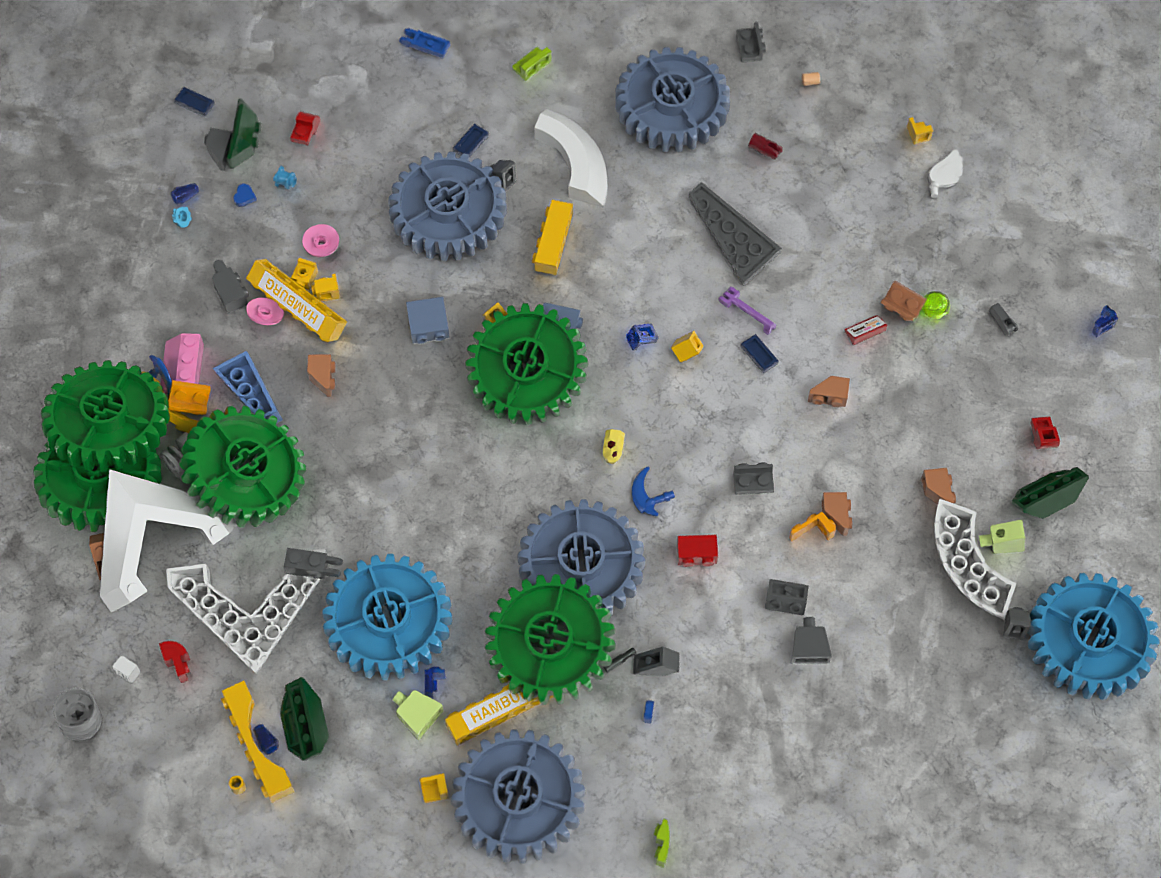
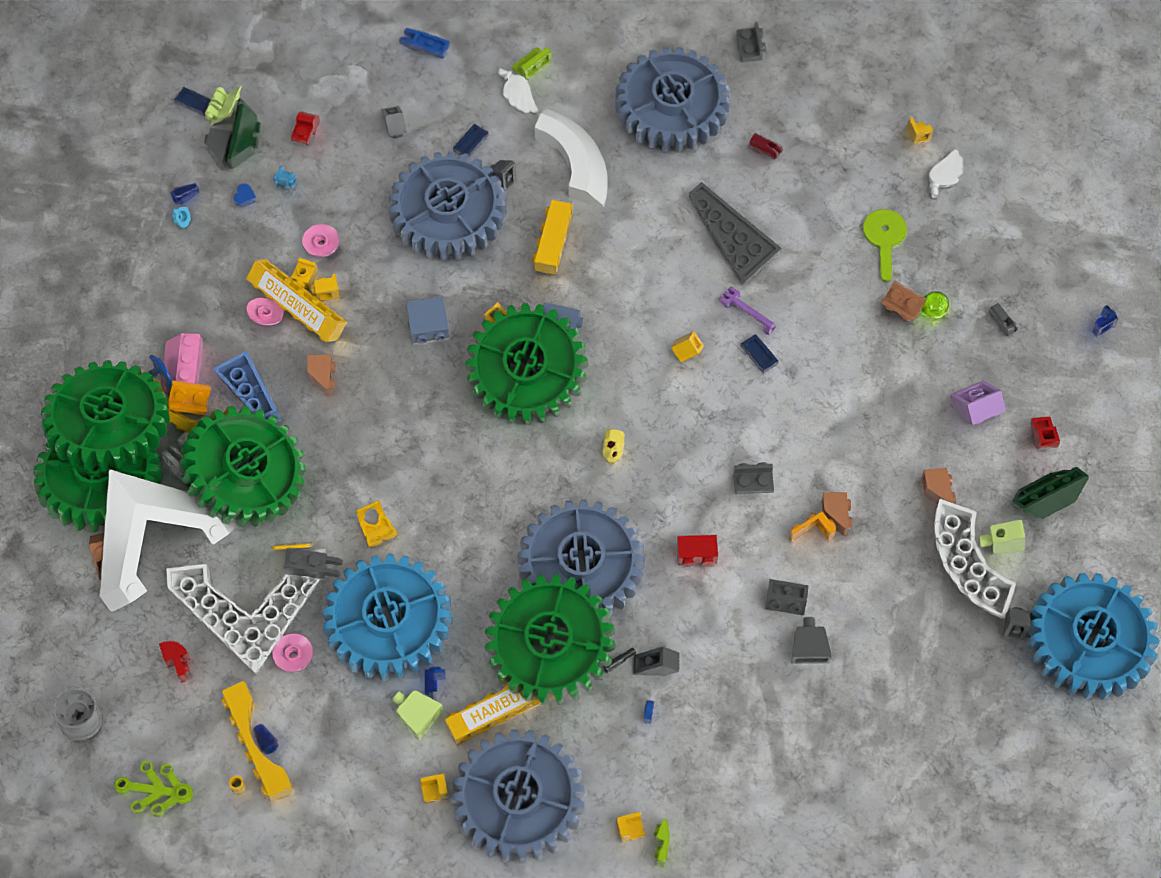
white slope [112,656,141,683] -> none
dark grey hinge [212,260,249,314] -> none
dark green wedge [280,677,329,761] -> none
clear blue bracket [626,323,659,351] -> none
blue piece [632,467,675,517] -> none
light nougat hinge [802,72,820,86] -> none
nougat slope [808,376,850,407] -> none
slope [844,315,888,345] -> none
none -> lime plant [114,761,193,817]
none -> yellowish green hinge [205,86,241,125]
none -> yellow piece [271,542,313,550]
none -> bright pink dish [272,633,313,672]
none -> yellow piece [356,501,398,548]
none -> slope [382,106,407,138]
none -> white animal [498,69,538,115]
none -> yellow panel [616,812,645,843]
none -> lime piece [863,209,907,282]
none -> lavender slope [950,381,1006,425]

